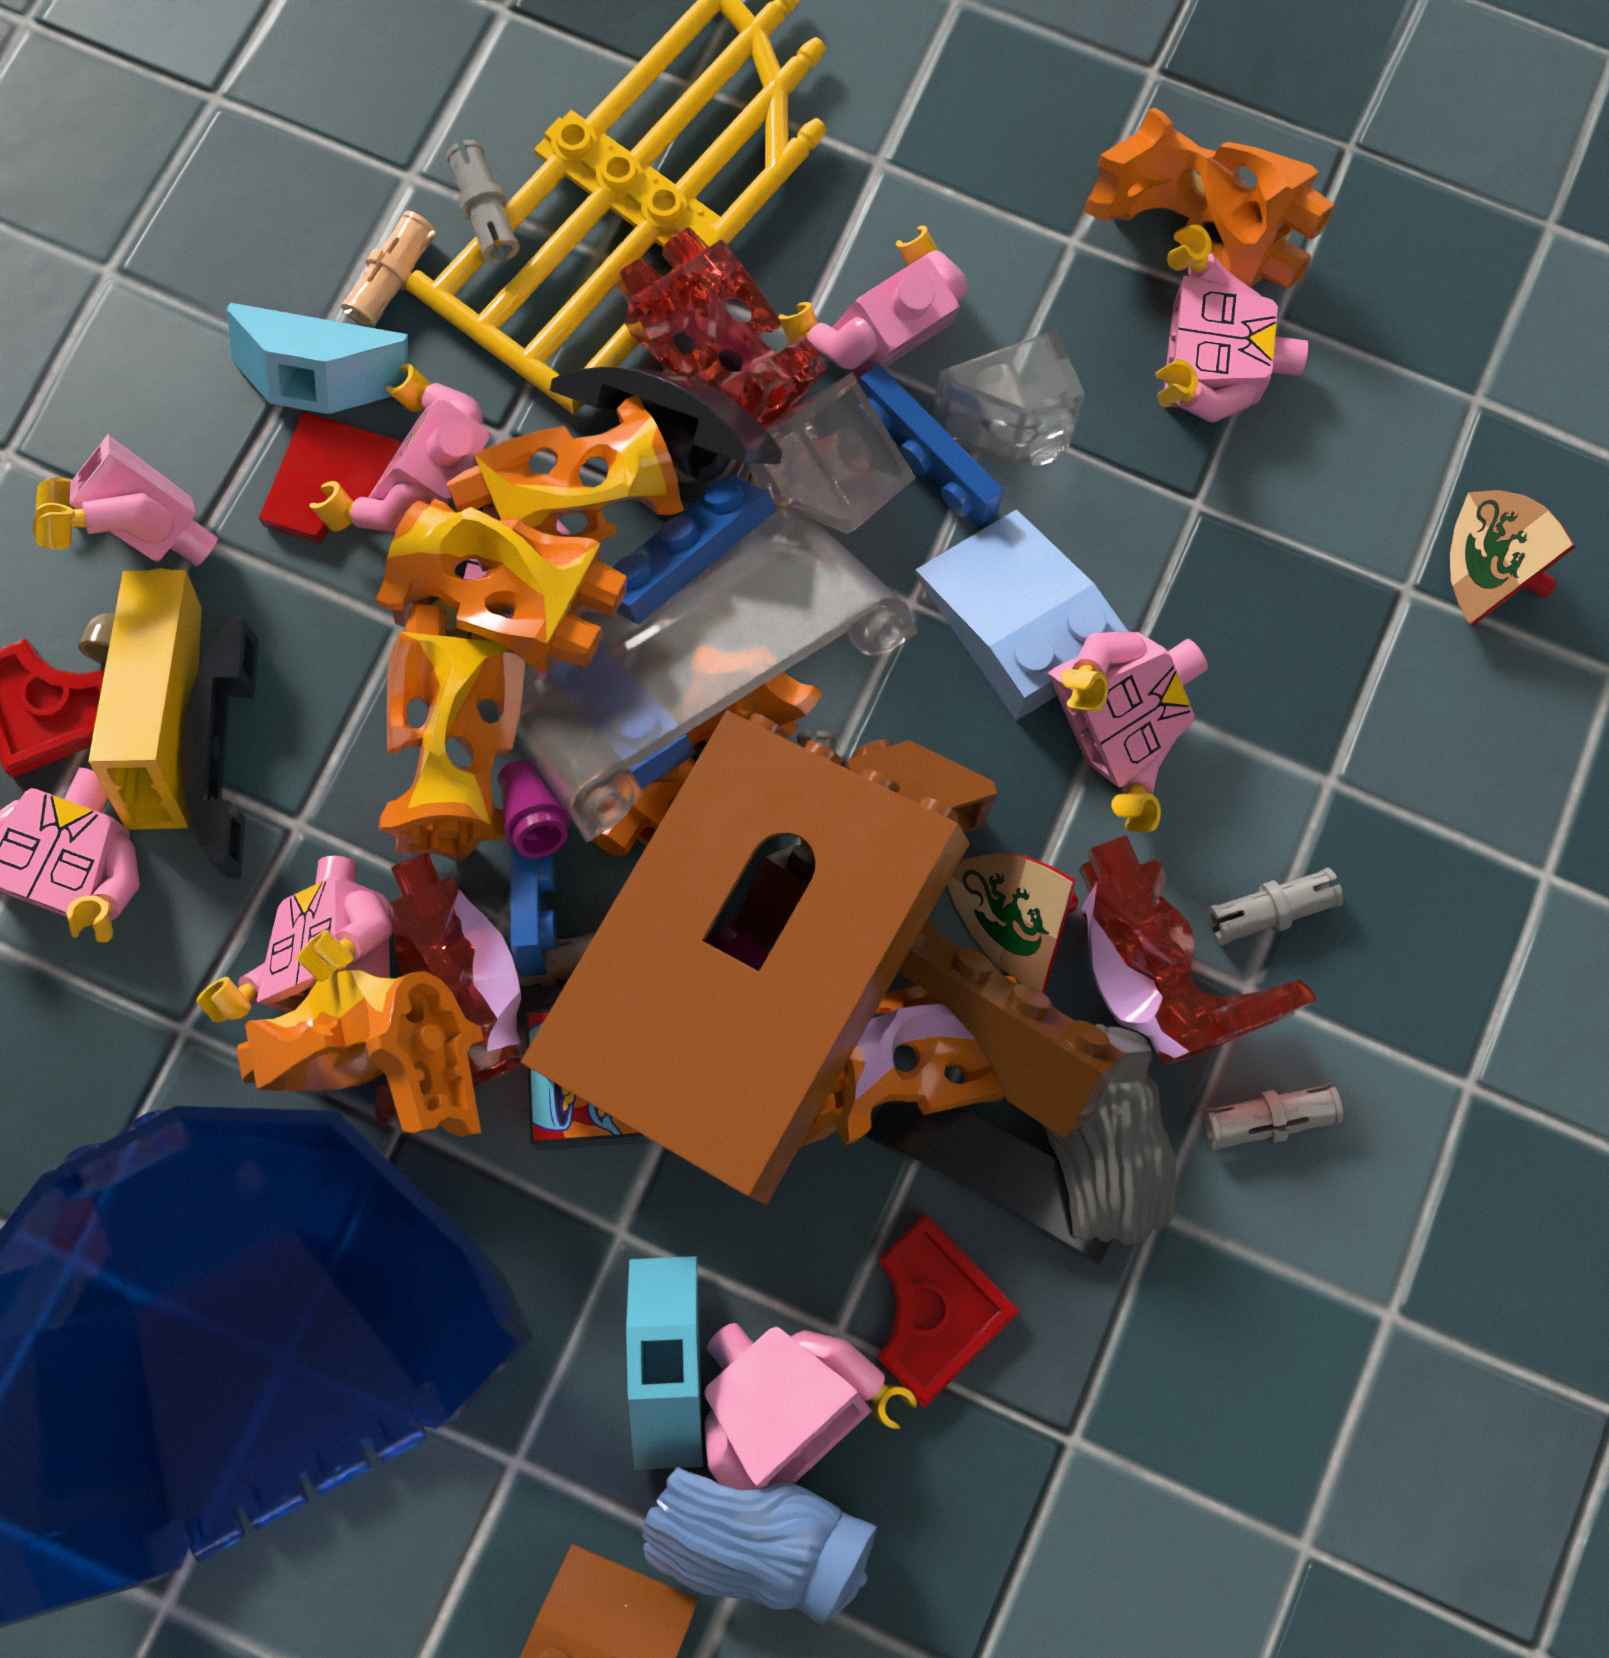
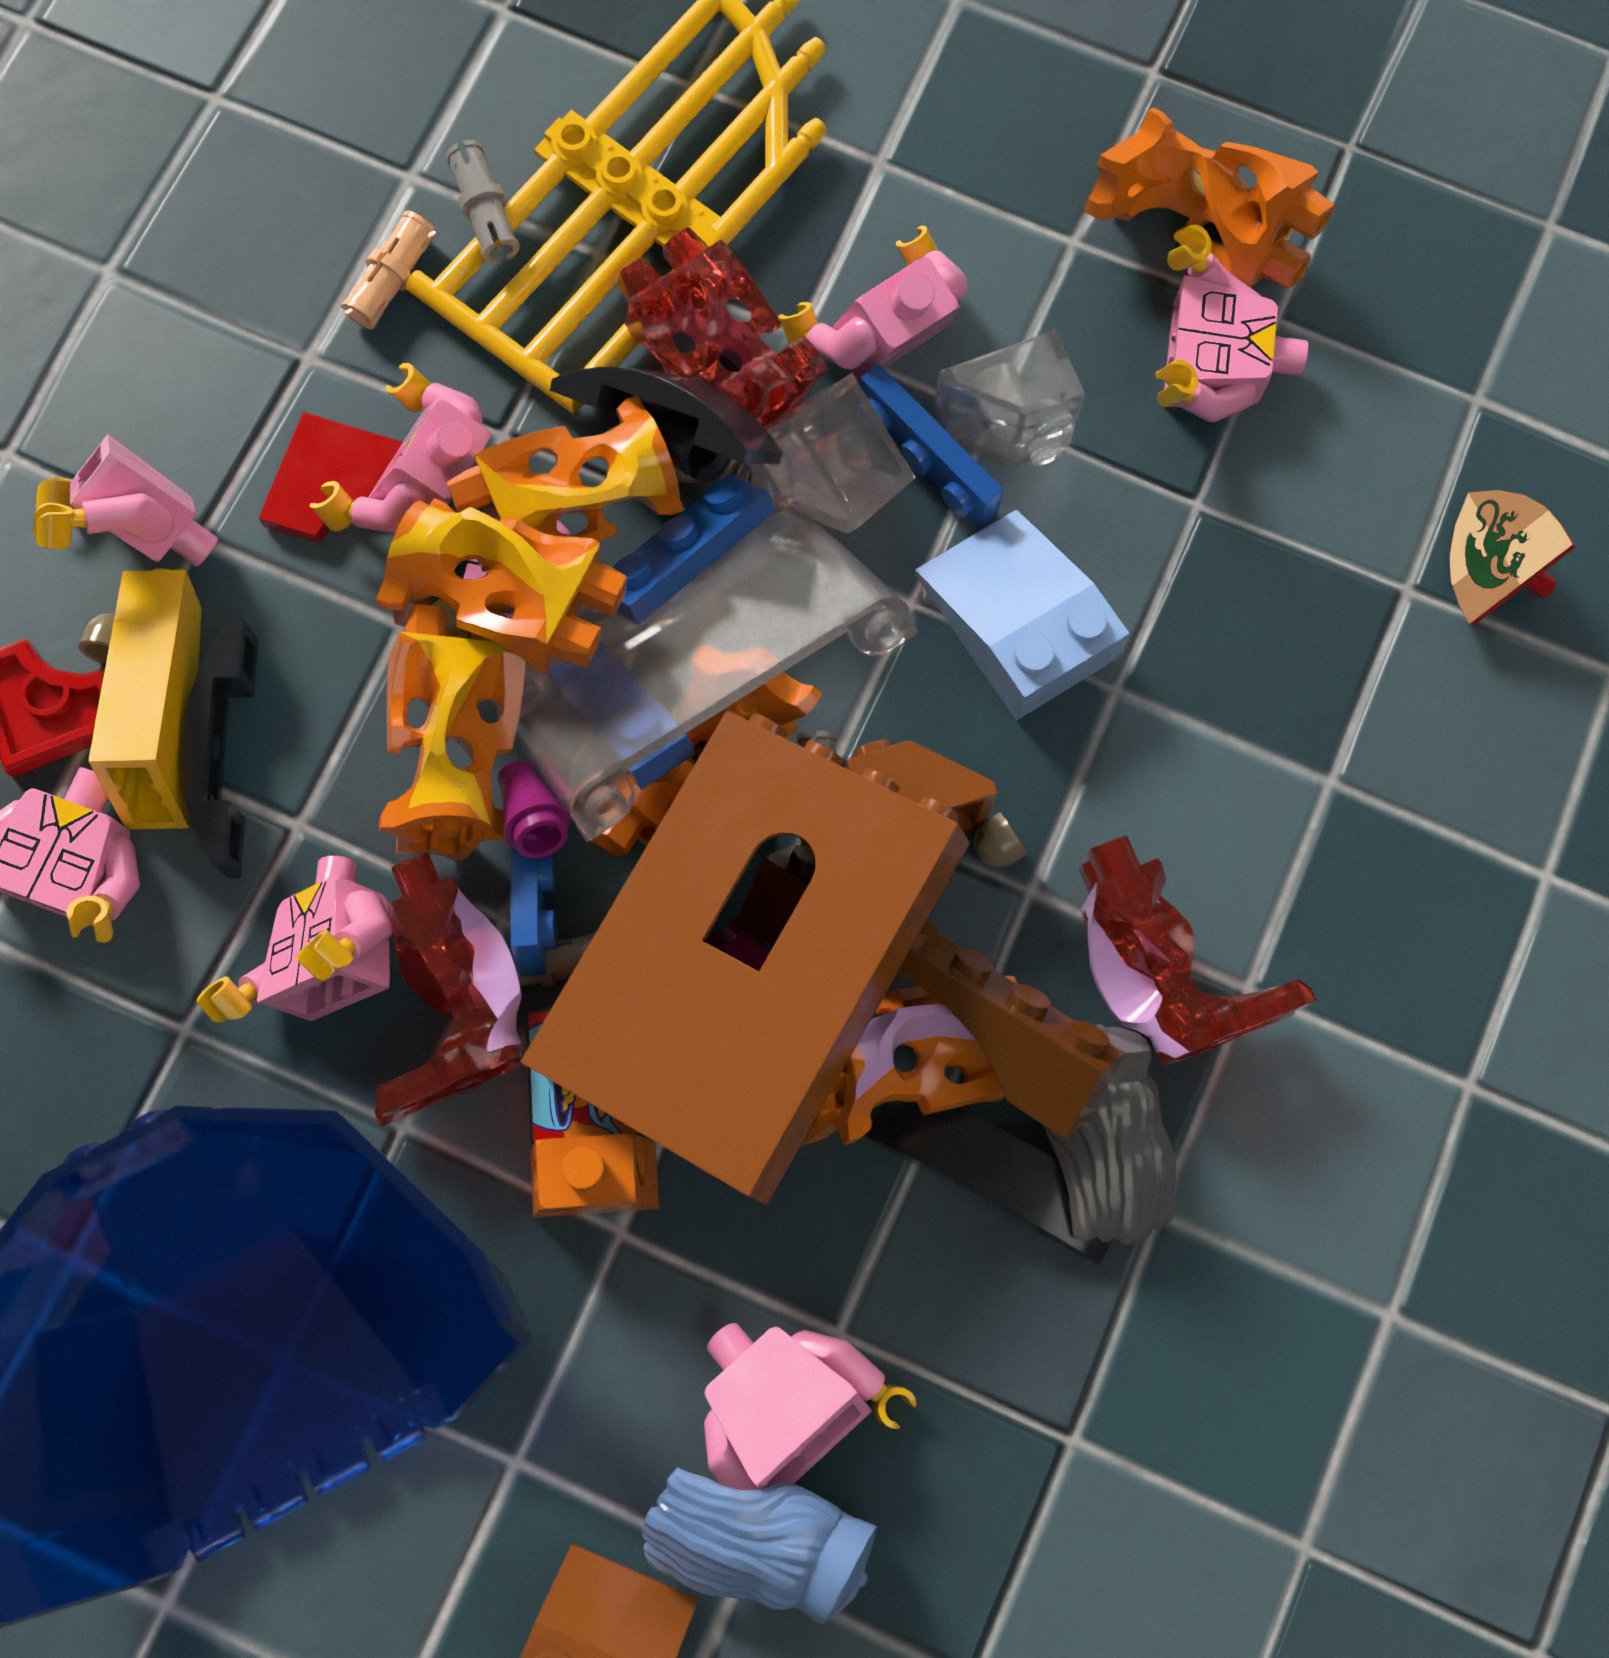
medium azure slope [227,303,409,414] -> none
orange hips [237,970,484,1137] -> none
medium azure slope [626,1256,704,1470] -> none
red tile [876,1213,1020,1408] -> none
shield [947,852,1078,994] -> none
bright pink torso [1047,632,1208,832] -> none
light grey pin [1202,1083,1343,1151] -> none
light grey pin [1207,868,1343,946] -> none
none -> orange torso [530,1133,659,1218]
none -> dark tan hinge [973,812,1028,868]

